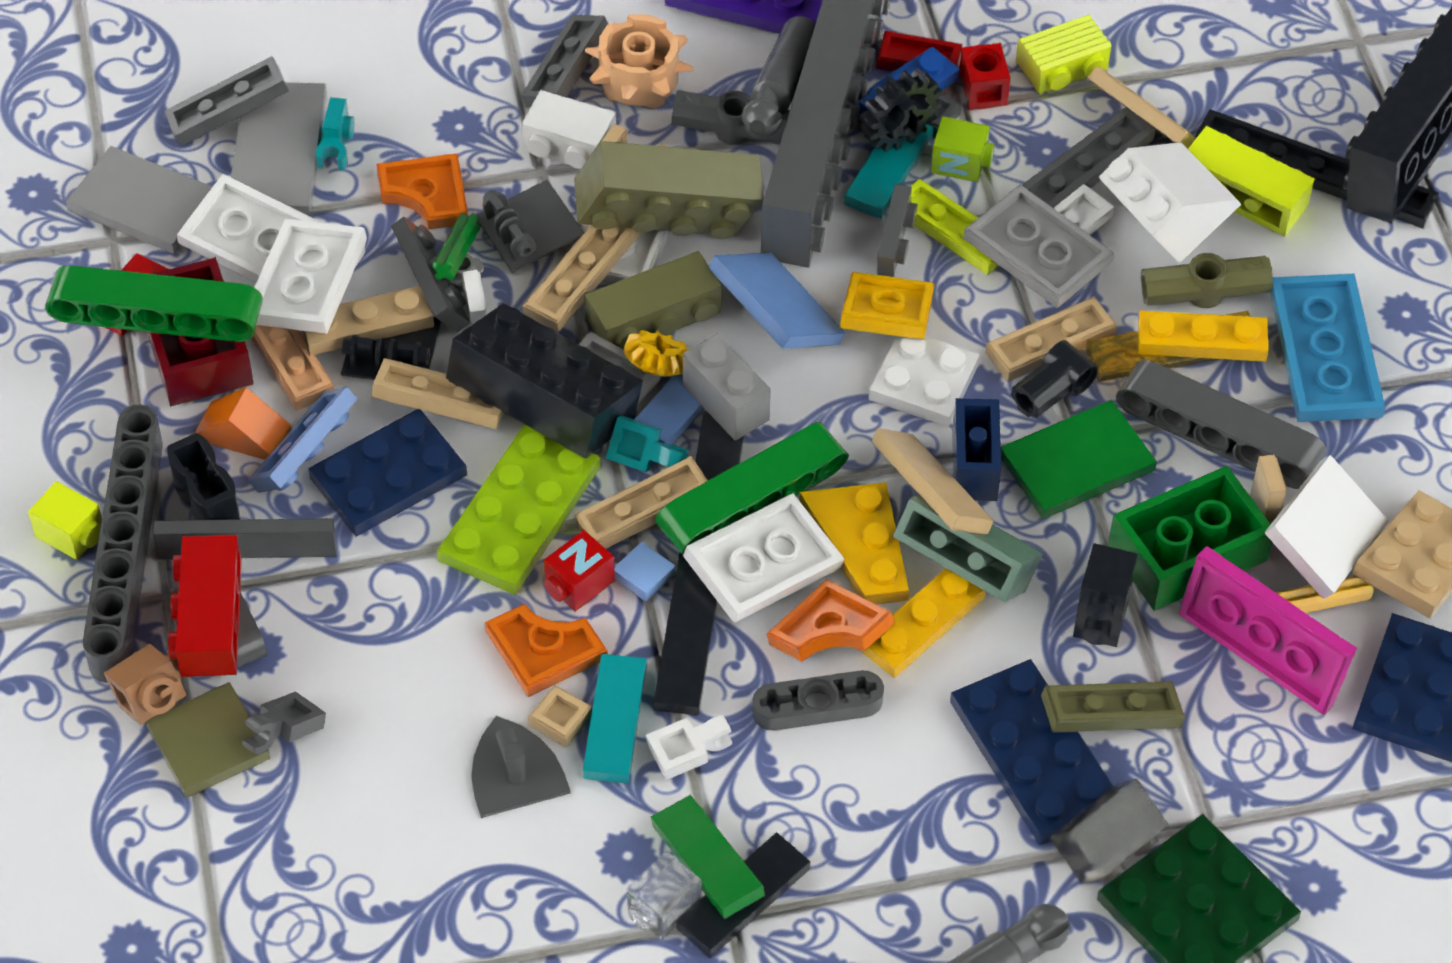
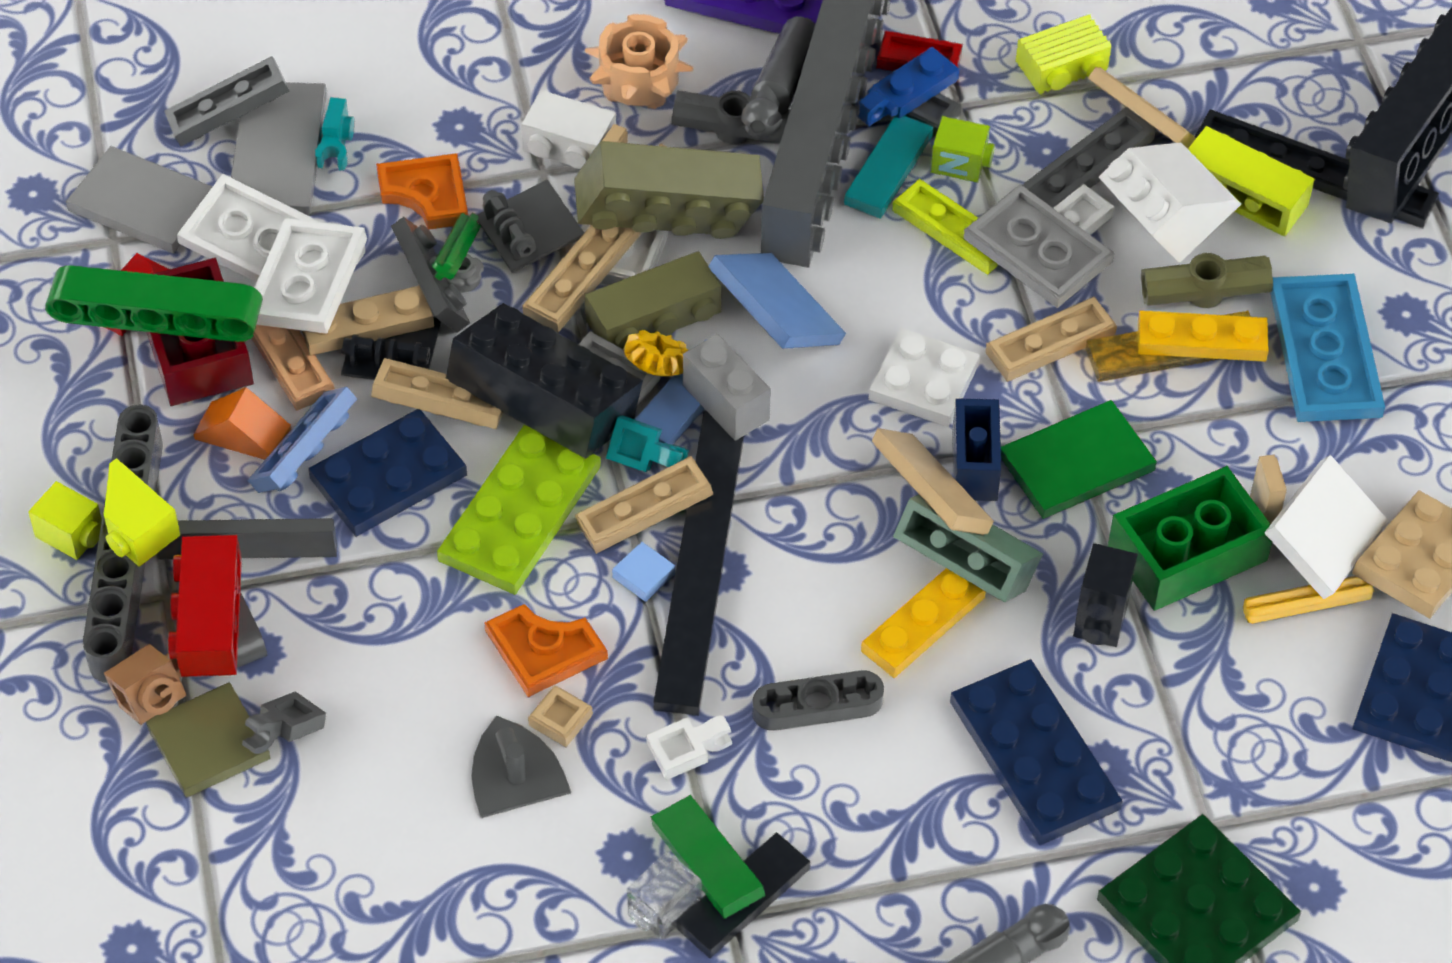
black brick [167,433,241,520] -> none
white tile [462,270,486,324] -> none
dark grey plate [520,15,609,108] -> none
red brick [544,530,615,612] -> none
teal tile [583,654,647,784] -> none
green beam [655,422,849,555] -> none
white plate [683,493,844,623] -> none
orange tile [766,579,895,662] -> none
yellow wing [799,482,909,604] -> none
yellow tile [840,272,935,340] -> none
black gear [860,68,943,152] -> none
dark grey plate [877,184,918,277] -> none
red brick [959,43,1011,110] -> none
black piece [1011,340,1099,418] -> none
olive tile [1041,681,1185,732] -> none
clear smoke brick [1049,778,1169,884] -> none
dark grey beam [1116,360,1326,489] -> none
dark pink tile [1178,546,1357,715] -> none
none -> neon yellow slope [104,458,181,567]

